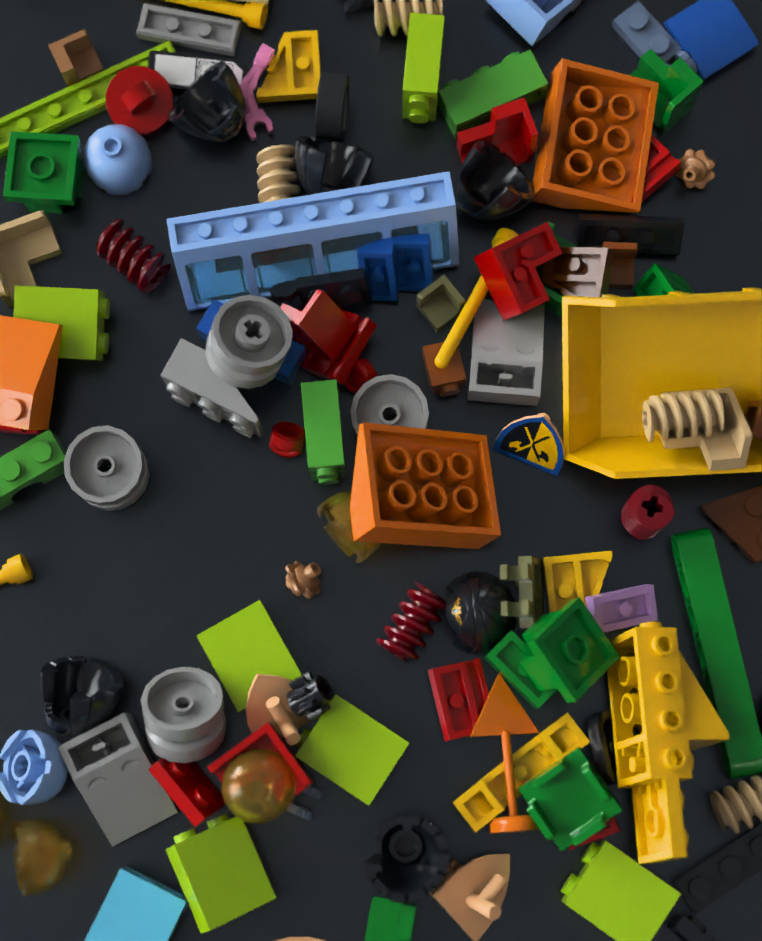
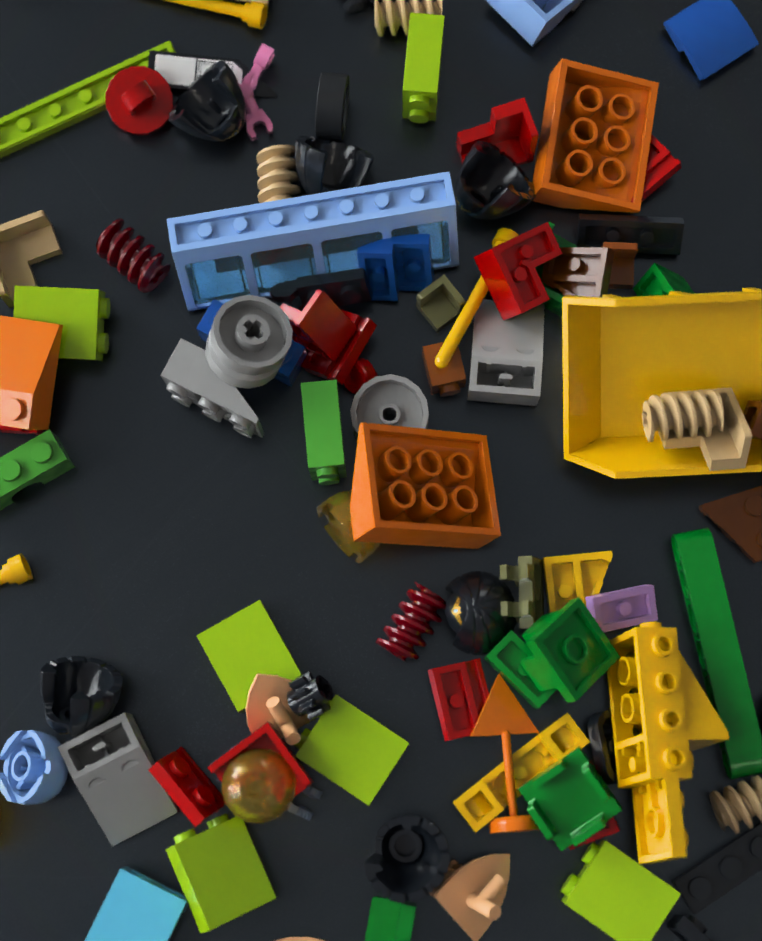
green panel [3,131,85,214] -> none
clear yellow cylinder [11,819,72,897] -> none
medium nougat panel [48,29,104,87] -> none
light grey wheel [64,425,150,511] -> none
light blue cylinder [84,124,153,195] -> none
light grey tile [136,3,242,57] -> none
light grey wheel [141,667,226,763] -> none
yellow wing [256,30,321,103] -> none
red tile [269,421,306,458] -> none
medium nougat plant [285,560,321,599] -> none
bright green brick [438,50,548,139] -> none
shield [492,413,565,476] -> none
sand blue hinge [611,1,698,73] -> none
dark red piece [621,485,675,540] -> none
green panel [630,49,704,135] -> none
medium nougat plant [676,149,716,189] -> none

